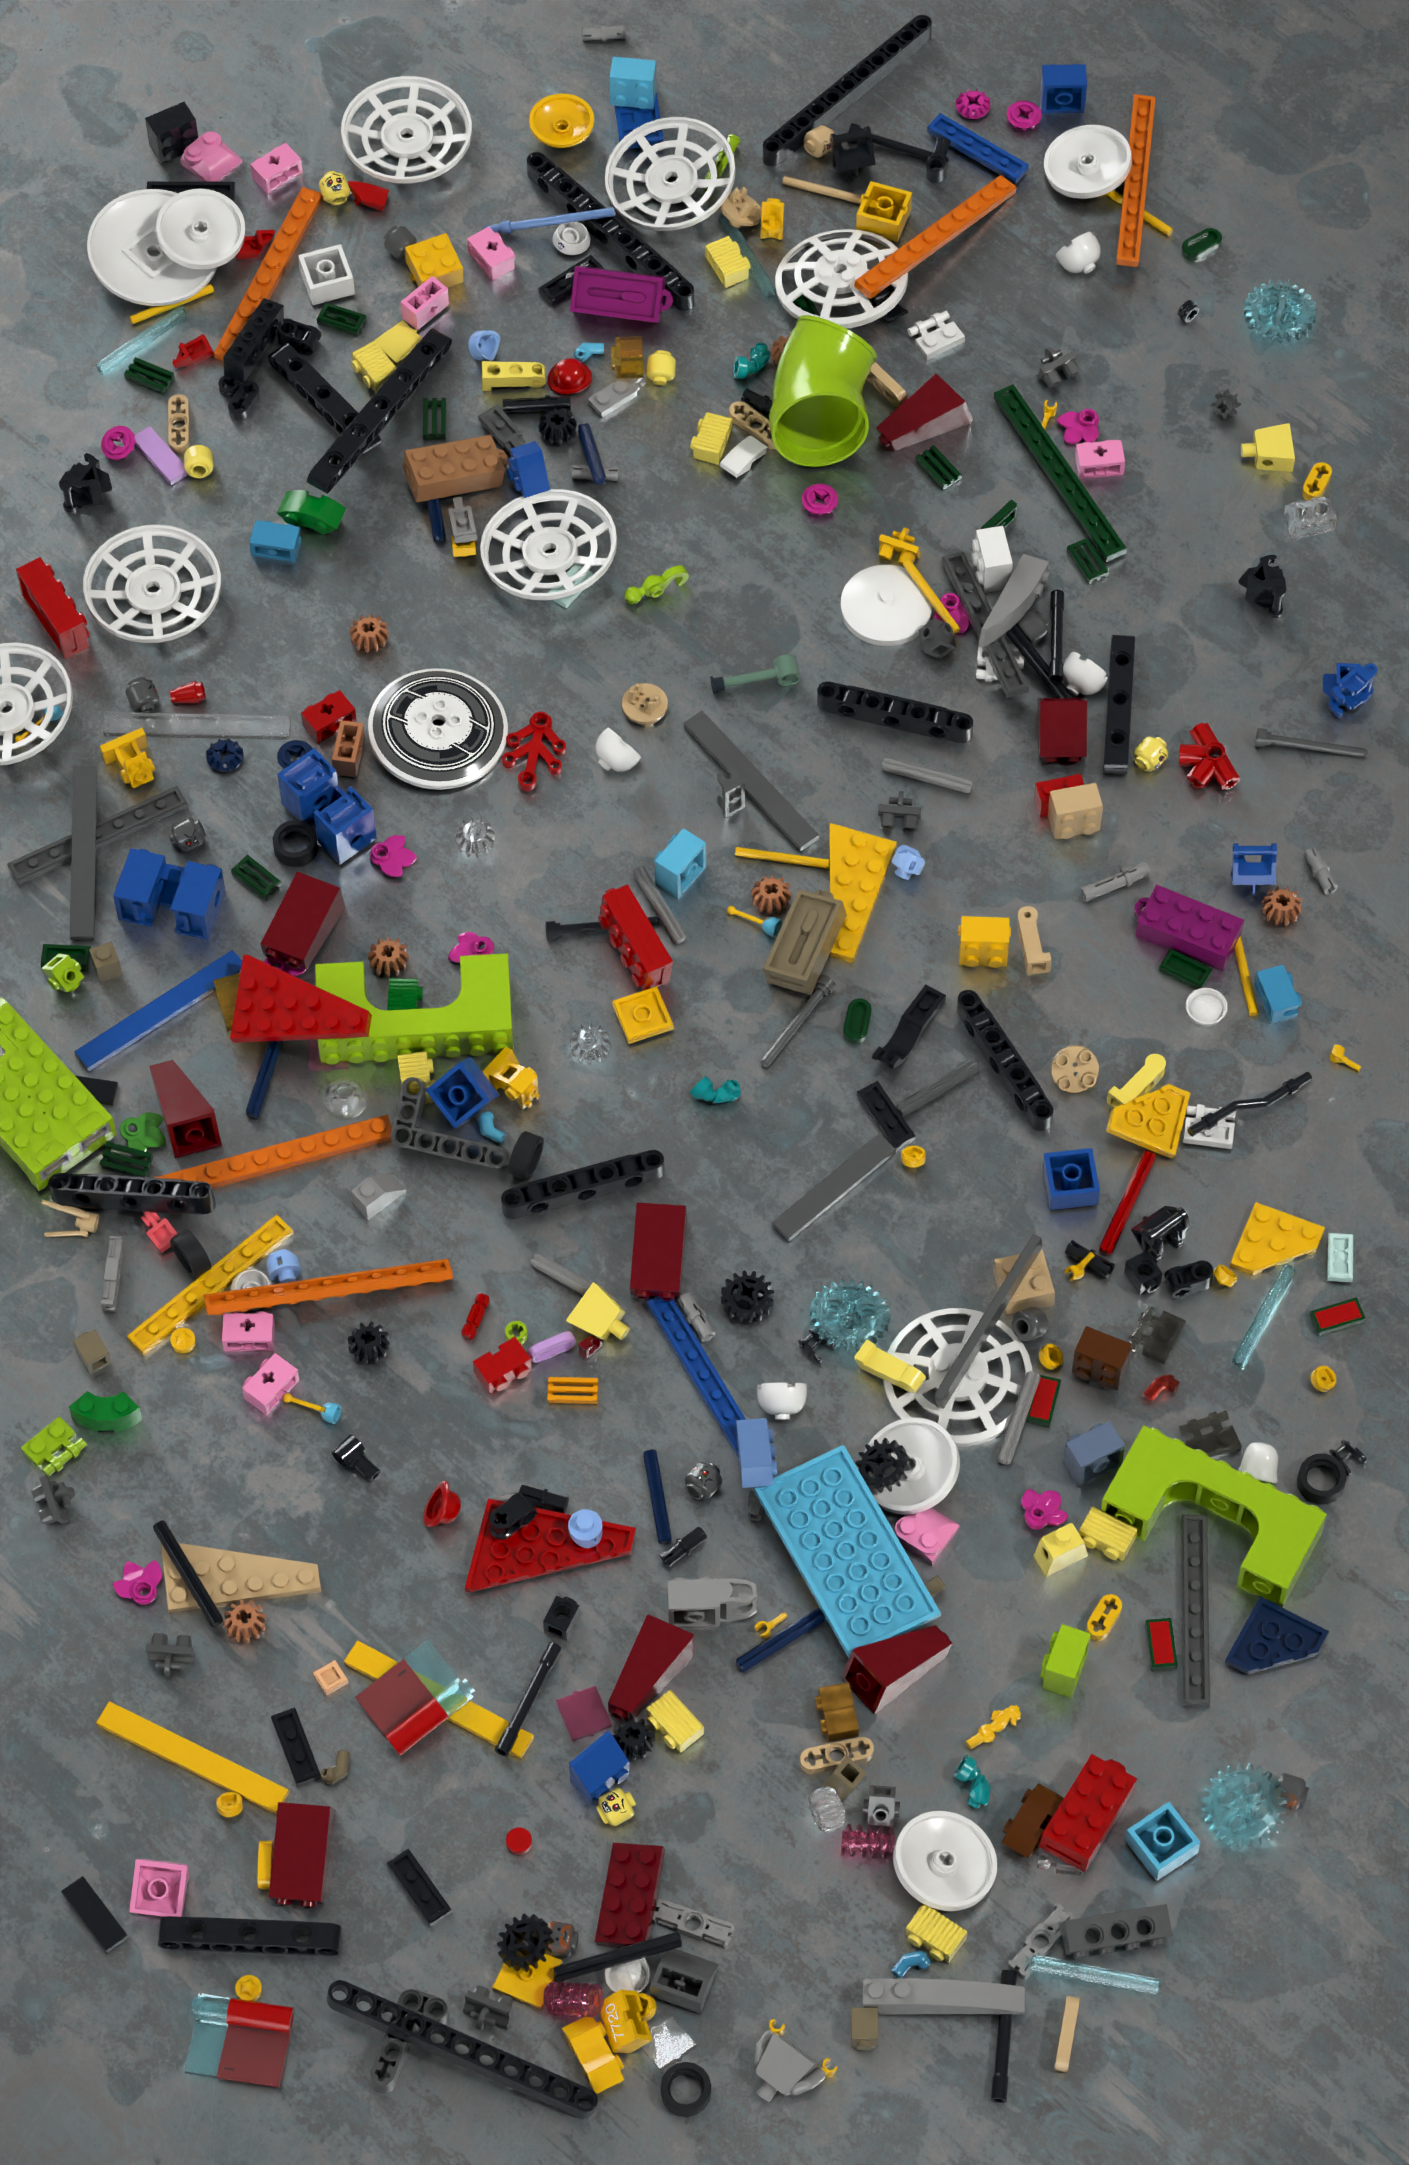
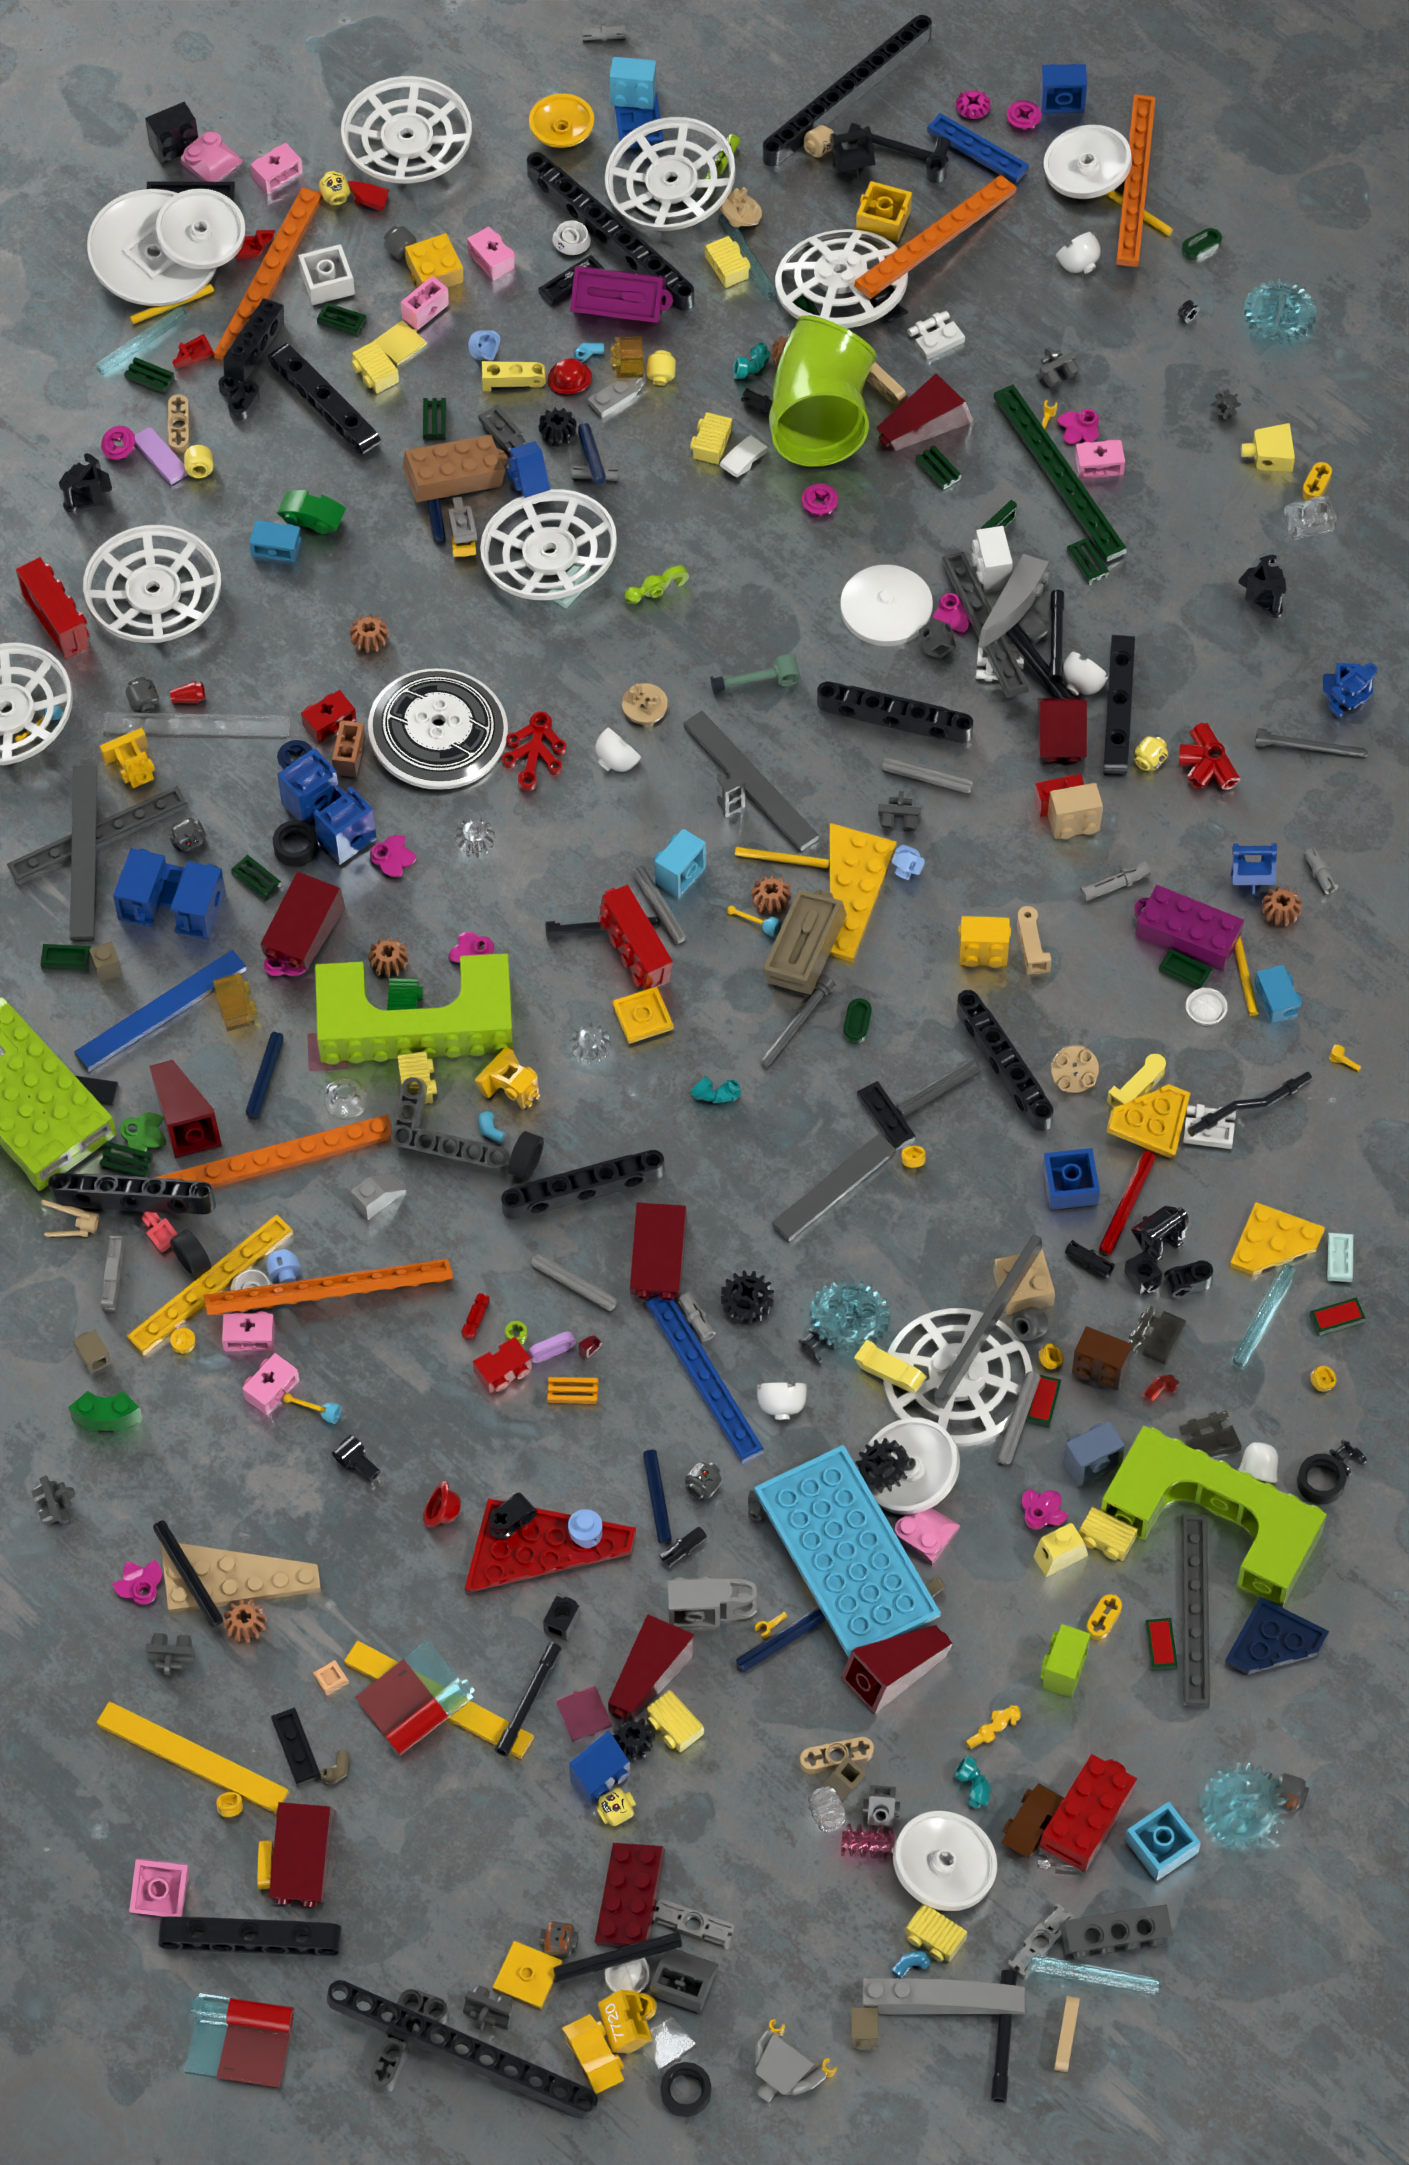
lime plate [21,1416,87,1477] -> none
lime brick [41,953,84,992] -> none
black tile [61,1876,128,1953] -> none
dark blue gear [206,738,244,772] -> none
red wing [230,955,372,1043] -> none
yellow tile [235,1975,262,2002] -> none
black piece [277,318,322,355] -> none
black beam [307,328,452,494] -> none
black gear [348,1321,390,1365] -> none
black tile [387,1848,452,1927] -> none
blue brick [426,1057,500,1129] -> none
medium blue bar [484,207,615,234] -> none
black gear [497,1914,554,1972] -> none
black pin [503,395,571,413] -> none
red tile [506,1827,532,1855] -> none
black axle [519,1485,569,1513] -> none
clear pink piece [543,1982,604,2017] -> none
light yellow torso [566,1282,630,1340] -> none
tan beam [729,401,776,449] -> none
medium blue brick [736,1418,777,1488] -> none
yellow hips [761,198,784,240] -> none
tan bar [782,176,862,204] -> none
pearl gold brick [815,1682,859,1742] -> none
black piece [872,984,946,1069] -> none
yellow hips [878,527,921,566] -> none
yellow bar [903,559,960,634] -> none
yellow hand [1064,1252,1094,1281] -> none
yellow tile [1213,1264,1238,1287] -> none

